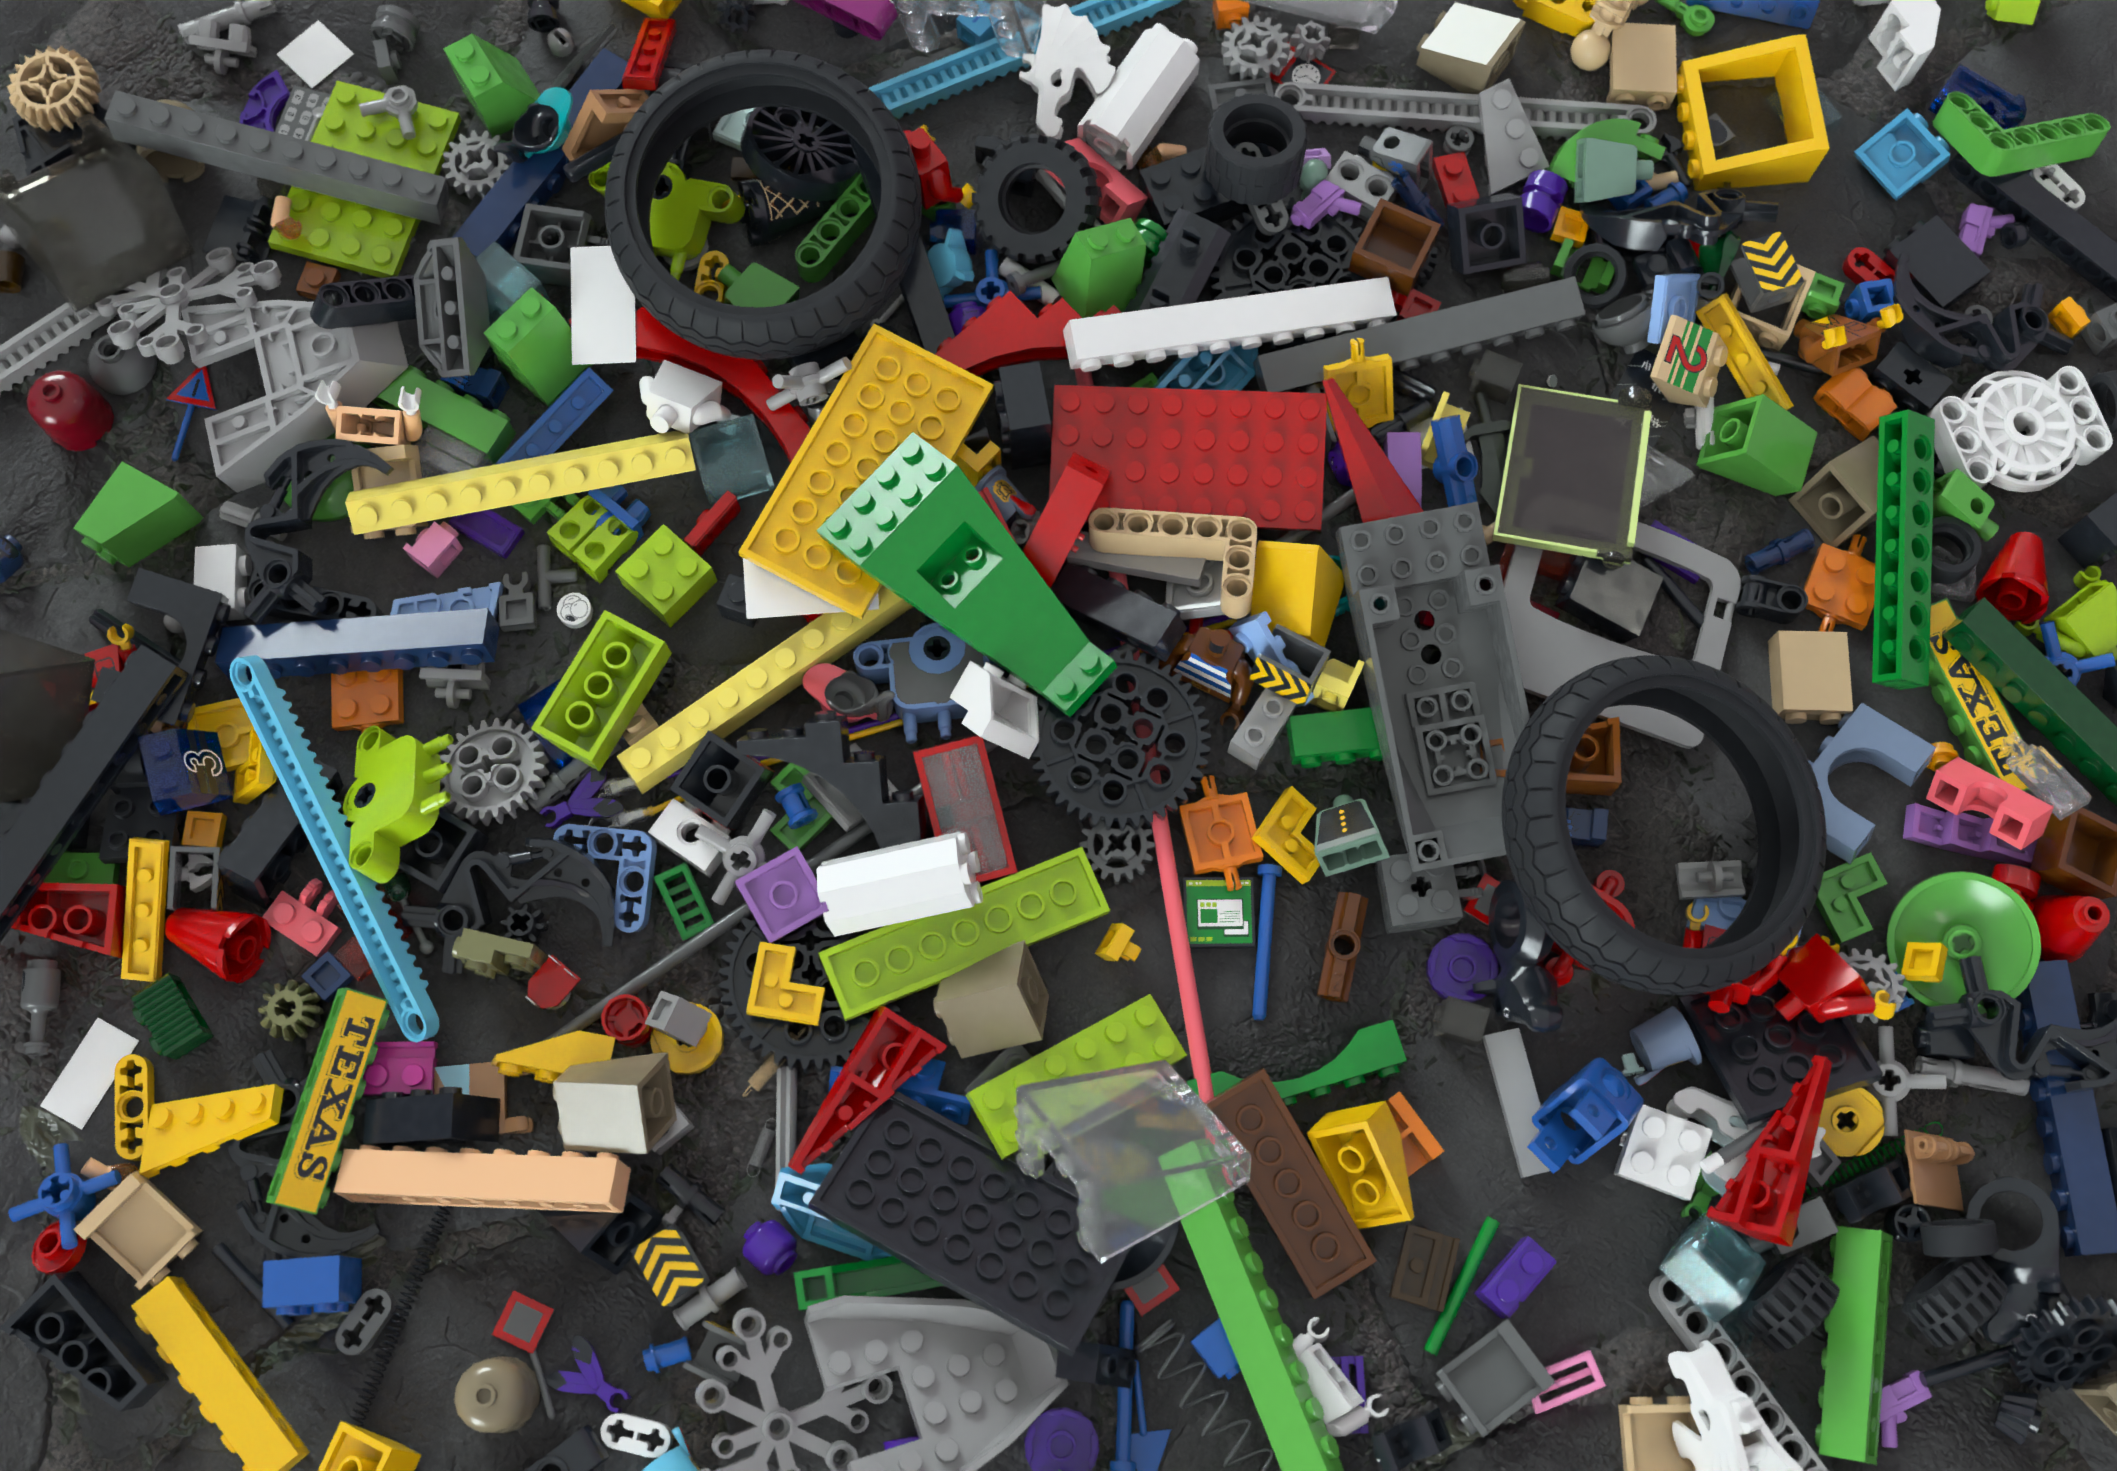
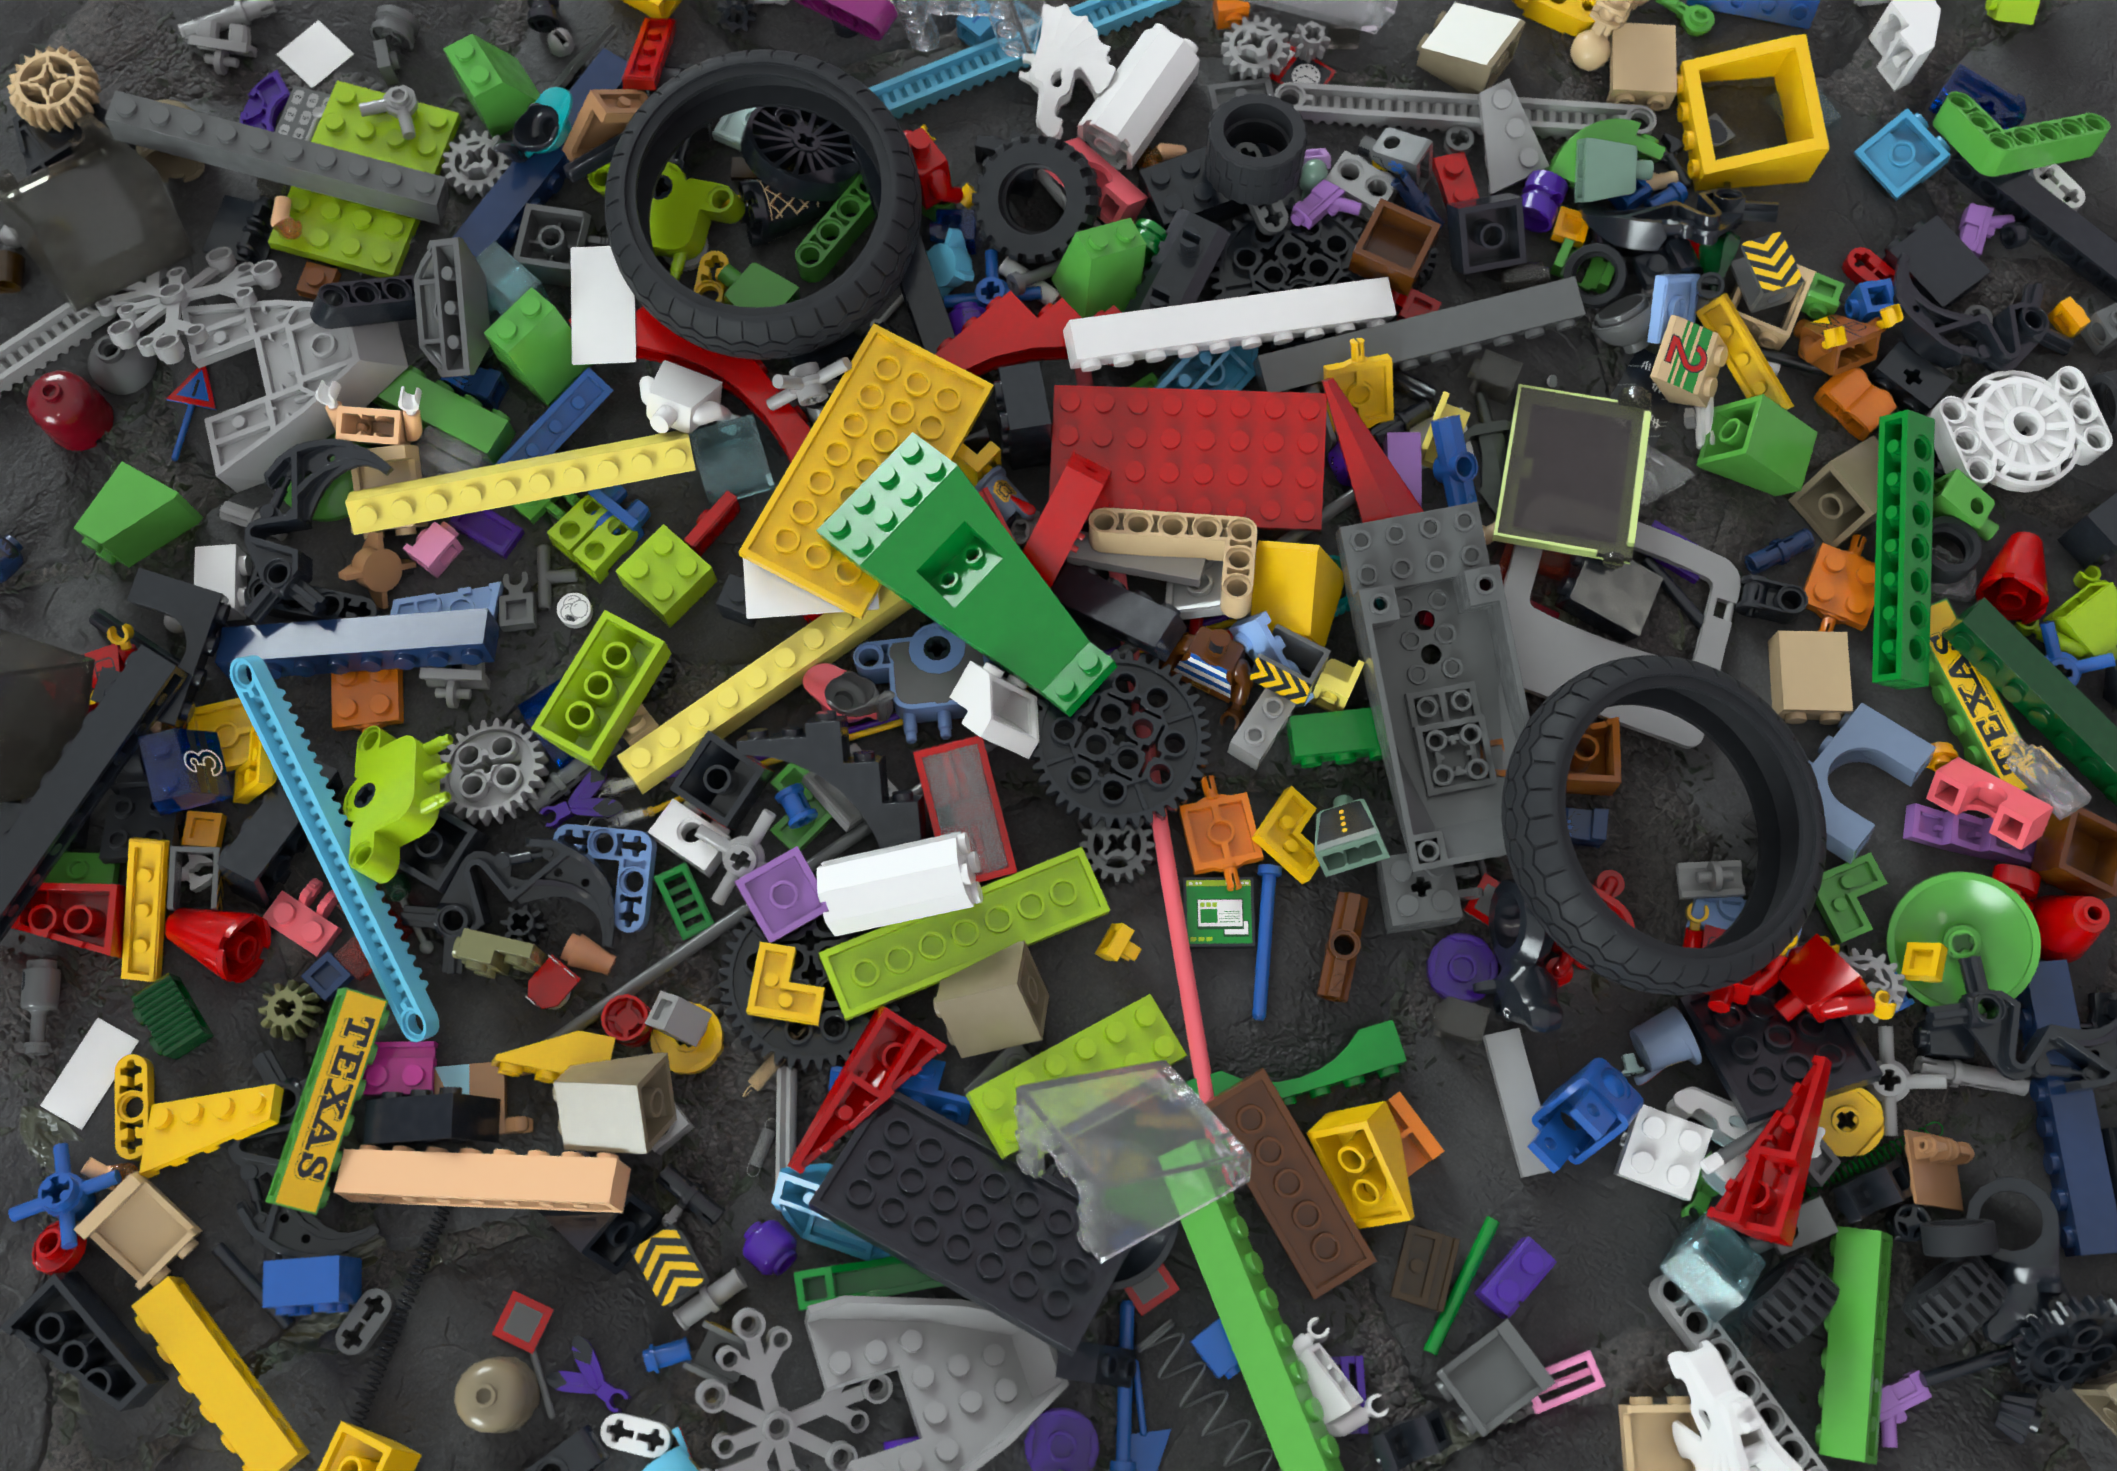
none -> medium nougat piece [338,531,416,609]
none -> nougat cone [560,933,617,976]

